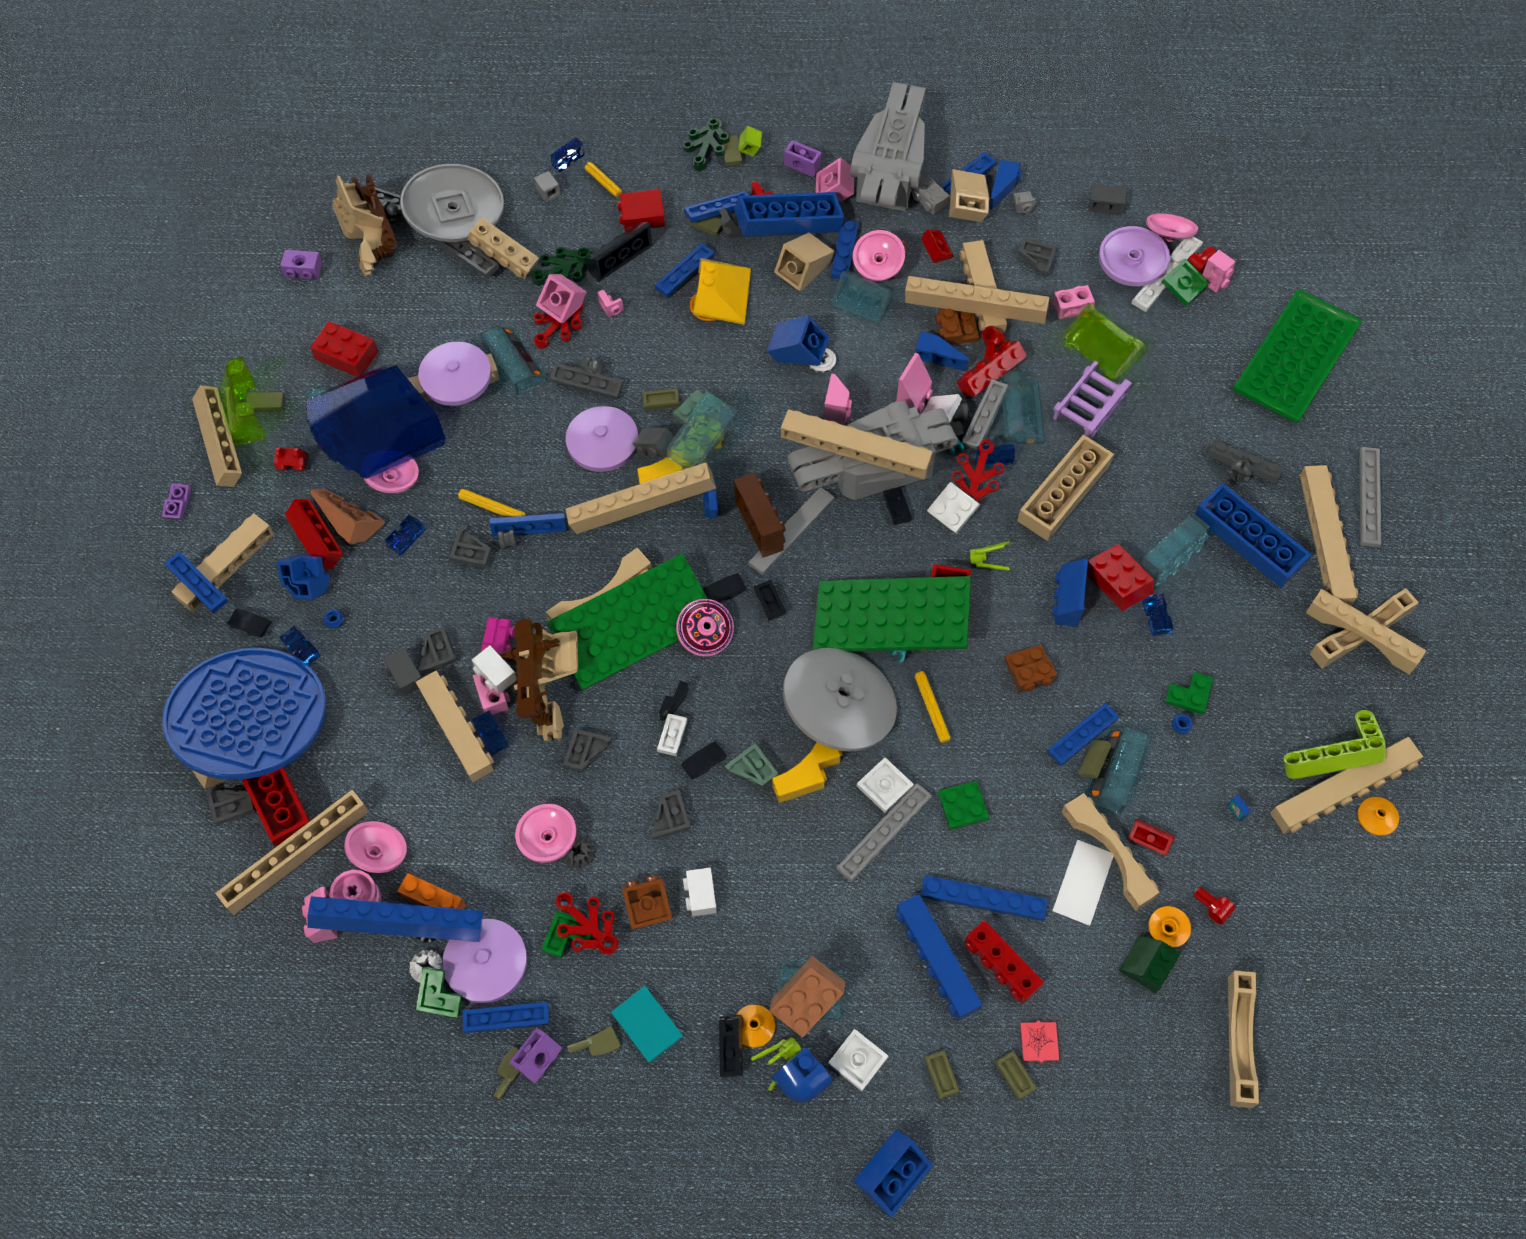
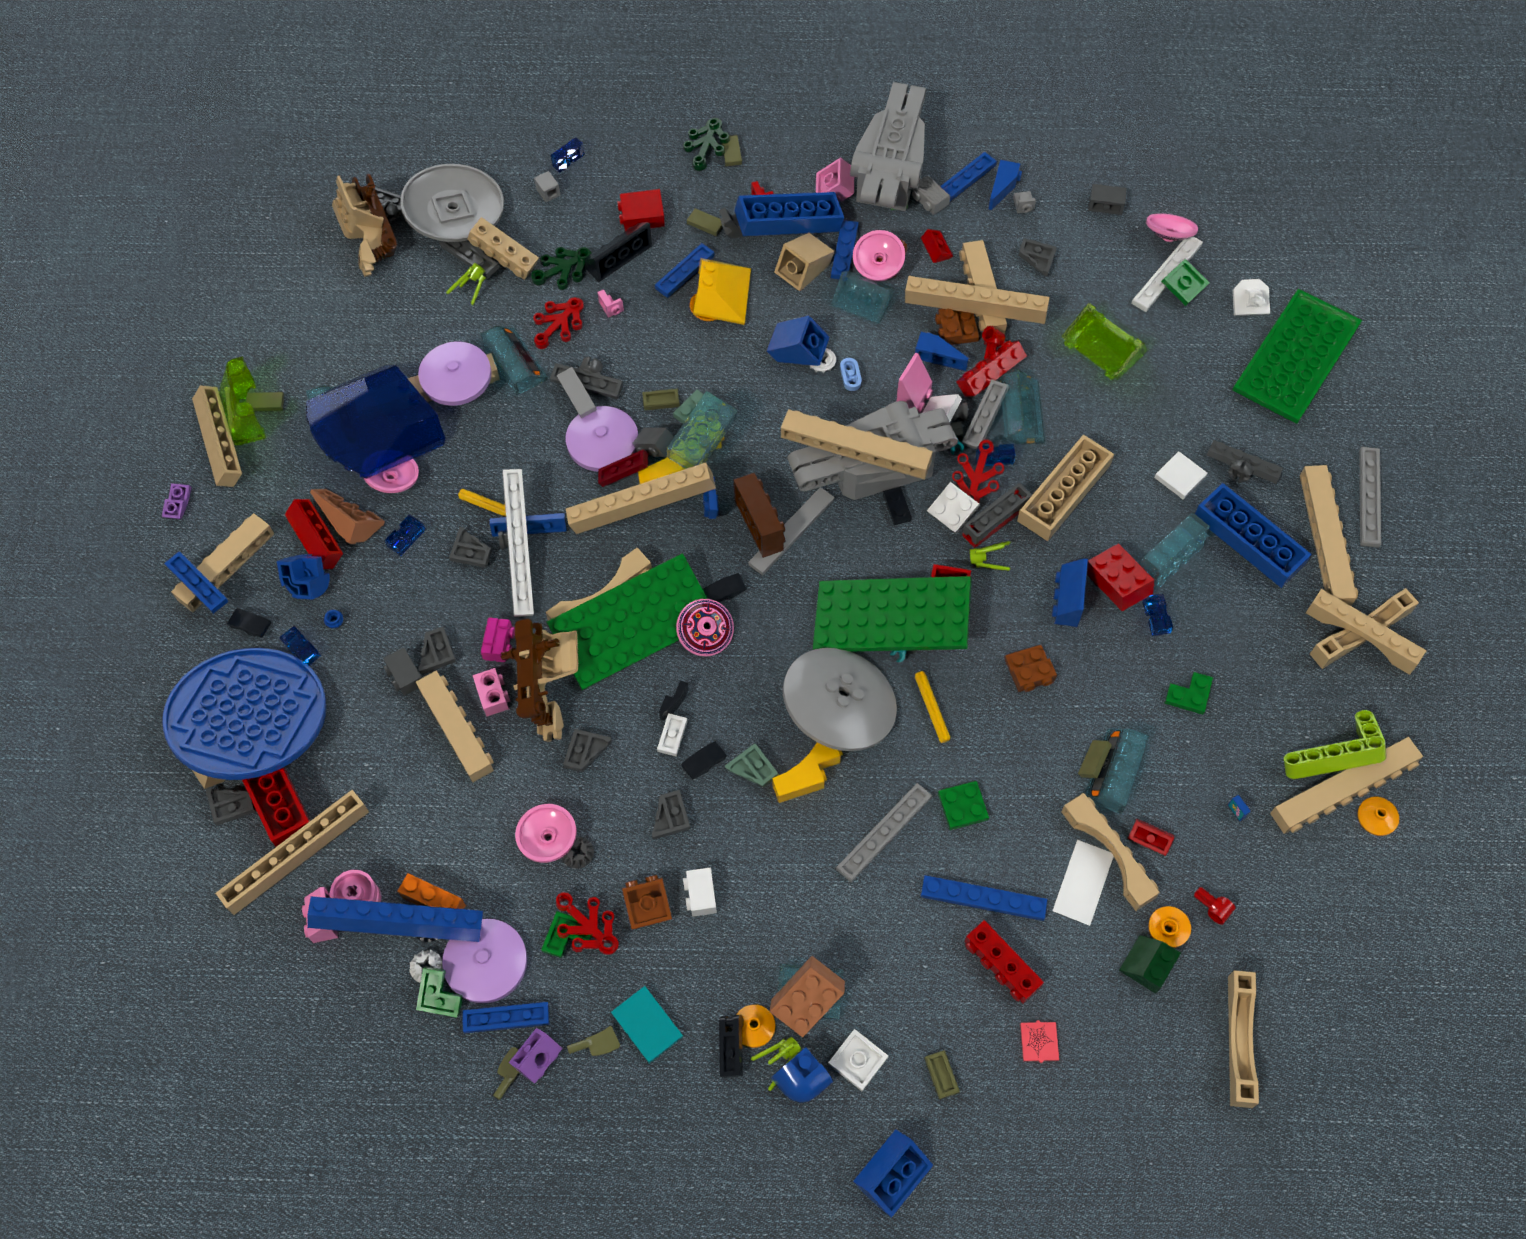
red piece [274,447,309,471] -> none
medium lavender brick [280,250,323,279] -> none
red brick [310,321,379,378] -> none
bright pink dish [344,821,407,873] -> none
white brick [472,646,517,694] -> none
clear blue piece [472,710,509,756] -> none
bright pink slope [536,274,587,323] -> none
yellow axle [585,162,622,197] -> none
blue plate [684,191,748,223] -> none
lime brick [738,126,762,157] -> none
black plate [754,580,786,621] -> none
medium lavender brick [784,140,822,177] -> none
bright pink slope [824,373,852,426] -> none
white plate [857,758,914,813] -> none
blue brick [895,894,983,1021] -> none
tan slope [949,169,989,222] -> none
olive tile [995,1051,1037,1101] -> none
blue plate [1047,703,1119,767] -> none
bright pink brick [1052,285,1095,319] -> none
lavender fence [1053,361,1132,439] -> none
lavender dish [1099,226,1170,286] -> none
blue plate [1172,714,1193,734] -> none
red axle [1187,246,1216,274] -> none
bright pink brick [1203,250,1236,293] -> none
none -> lime plant [446,263,486,305]
none -> white plate [502,469,534,617]
none -> light grey tile [557,367,597,418]
none -> dark red plate [598,449,648,487]
none -> light blue plate [840,358,862,391]
none -> dark grey piece [962,483,1032,548]
none -> white tile [1154,451,1208,500]
none -> white piece [1232,279,1270,316]

